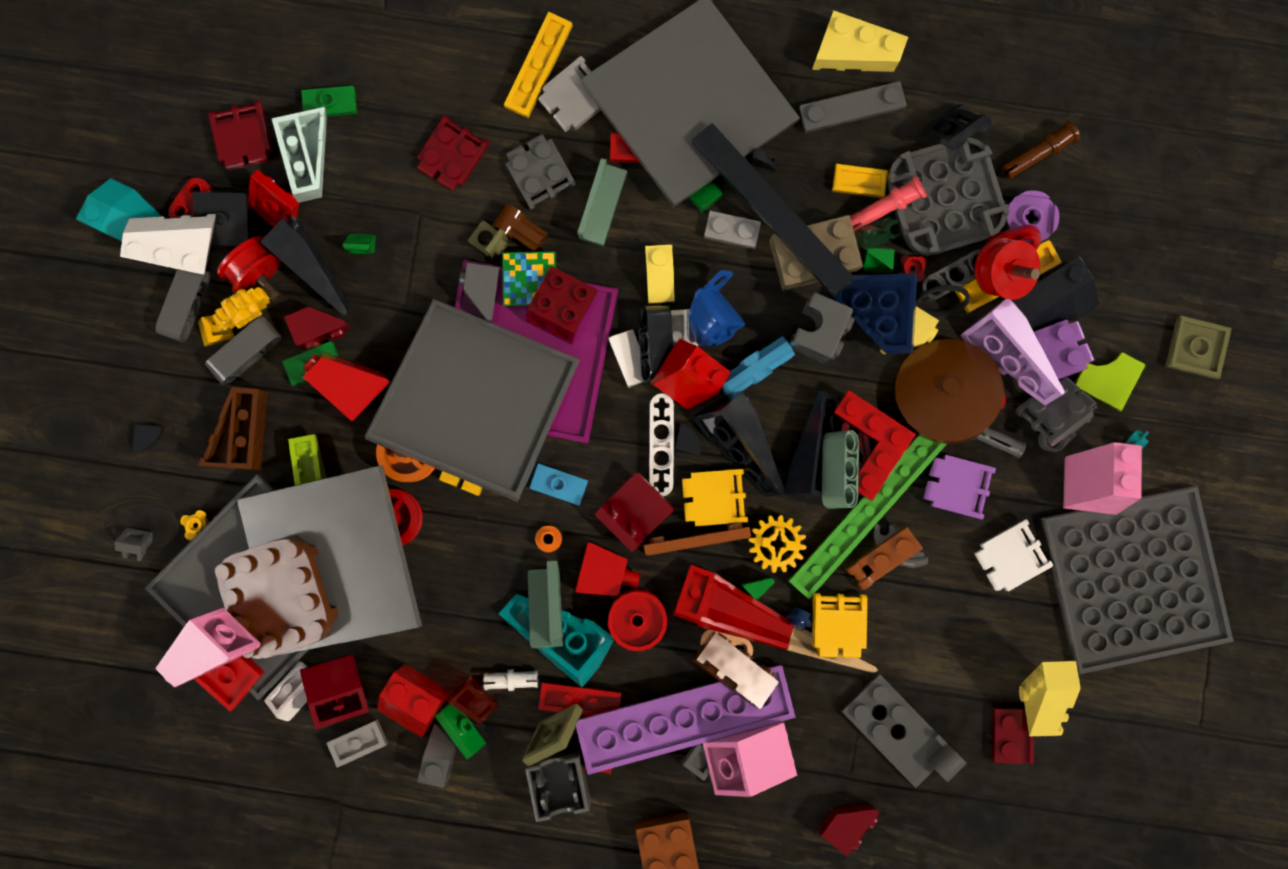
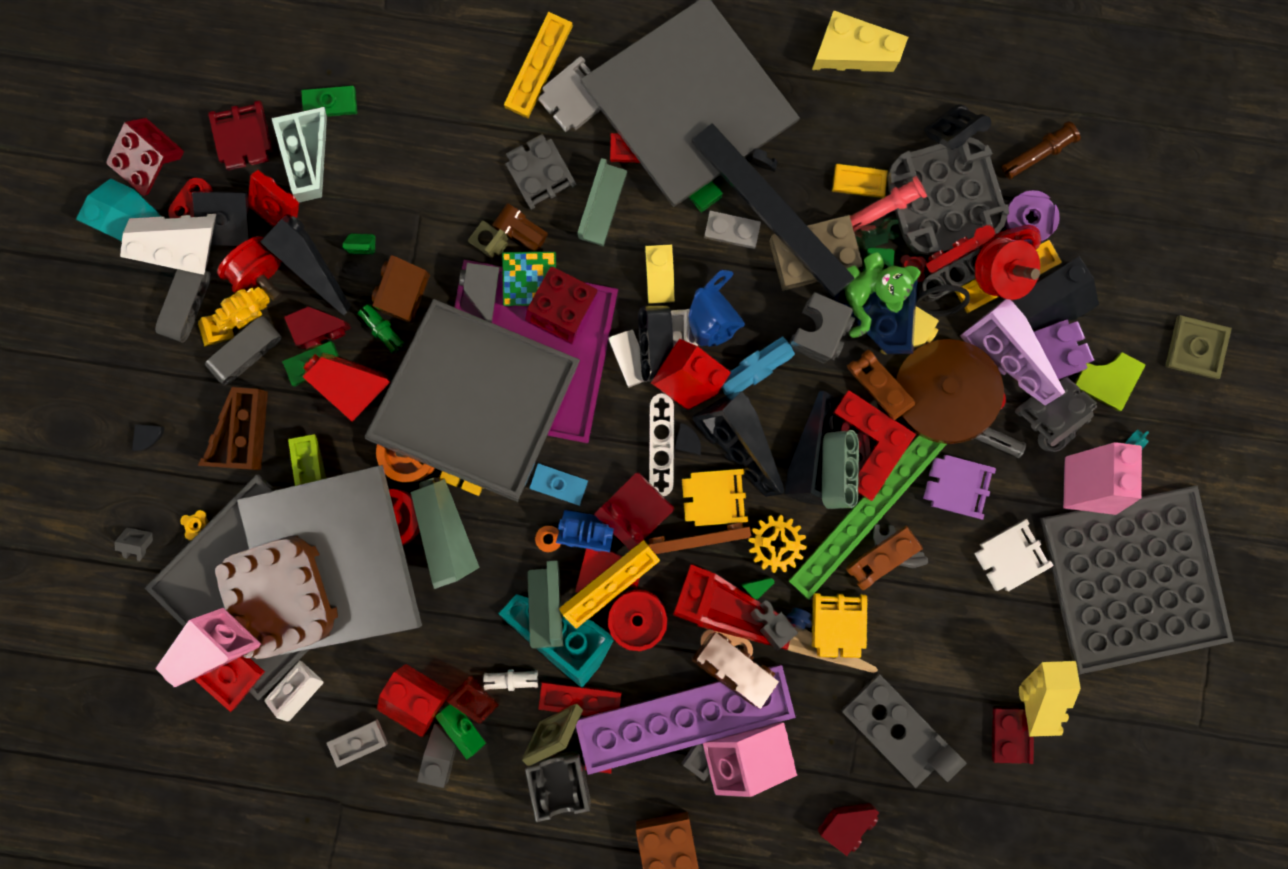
dark red slope [300,653,369,729] -> none
dark red plate [417,115,490,192] -> none
dark grey plate [798,81,907,133] -> none
none -> dark red bracket [106,118,184,196]
none -> green pin [357,304,405,354]
none -> reddish brown slope [372,255,430,324]
none -> sand green slope [411,478,480,589]
none -> blue hinge [556,510,614,552]
none -> yellow plate [559,540,660,629]
none -> dark grey plate [751,600,798,651]
none -> bright green animal [845,252,920,338]
none -> dark orange plate [847,350,915,420]
none -> red hinge [925,224,996,274]

